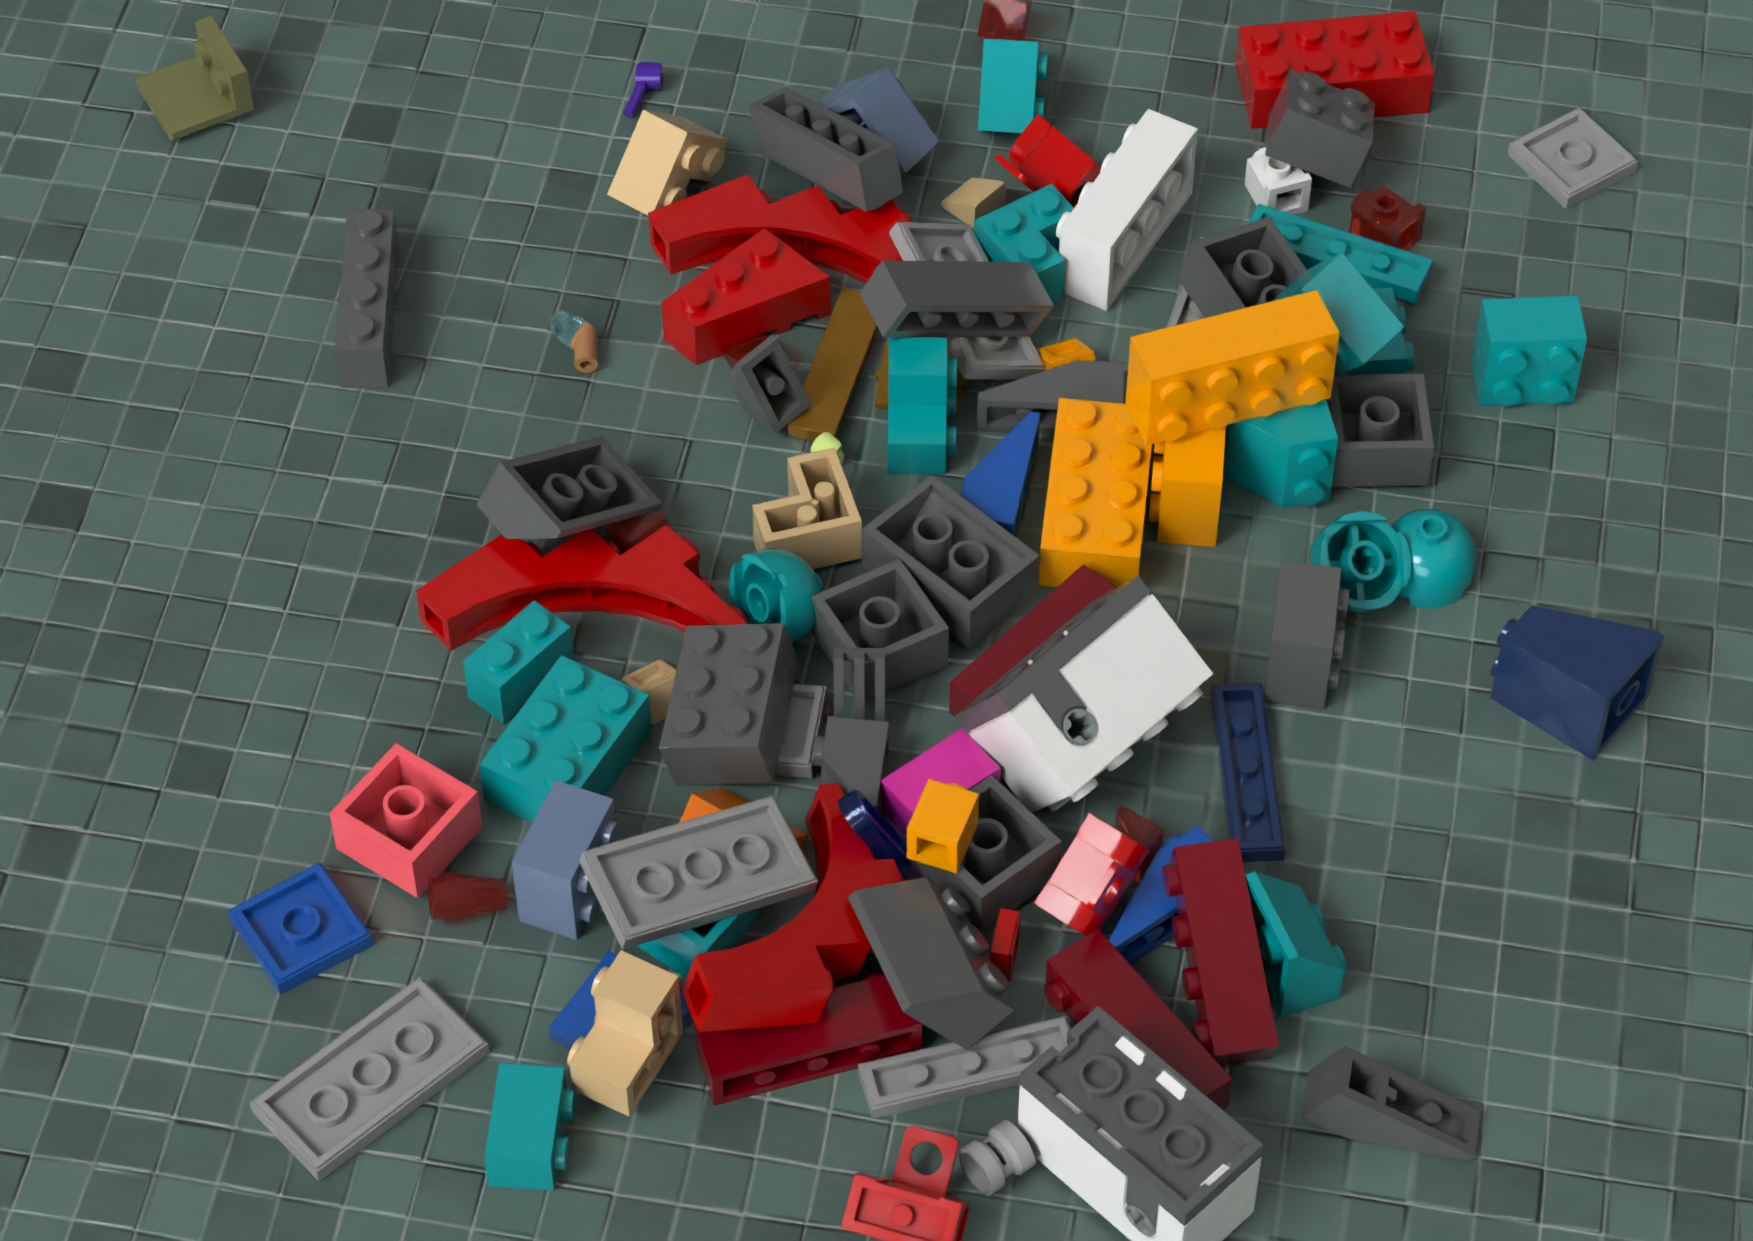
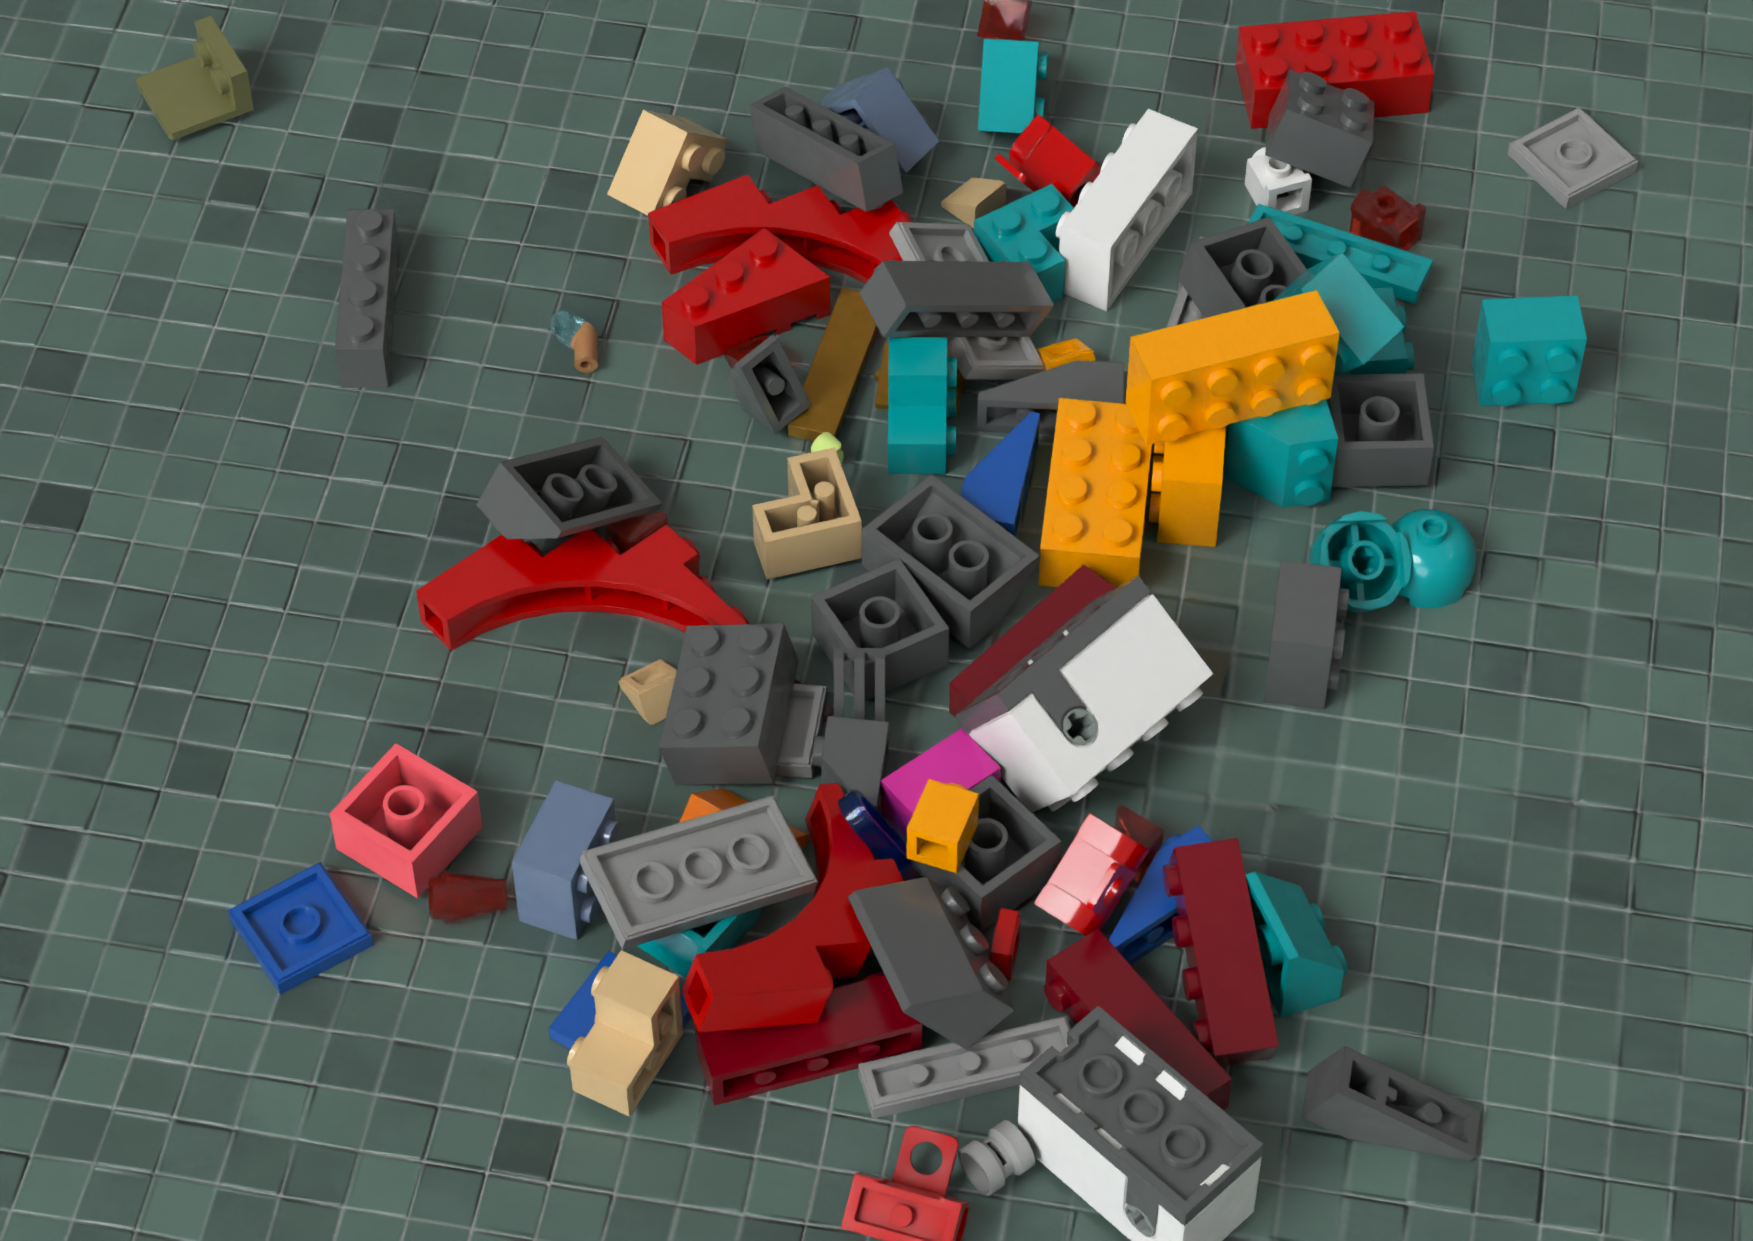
light grey tile [250,976,490,1182] -> none
teal brick [463,601,574,724] -> none
teal brick [479,655,652,823] -> none
teal brick [484,1063,576,1191] -> none
dark purple hand [623,62,664,118] -> none
teal cylinder [729,548,824,643] -> none
dark blue tile [1210,683,1285,862] -> none
dark blue slope [1491,605,1664,761] -> none

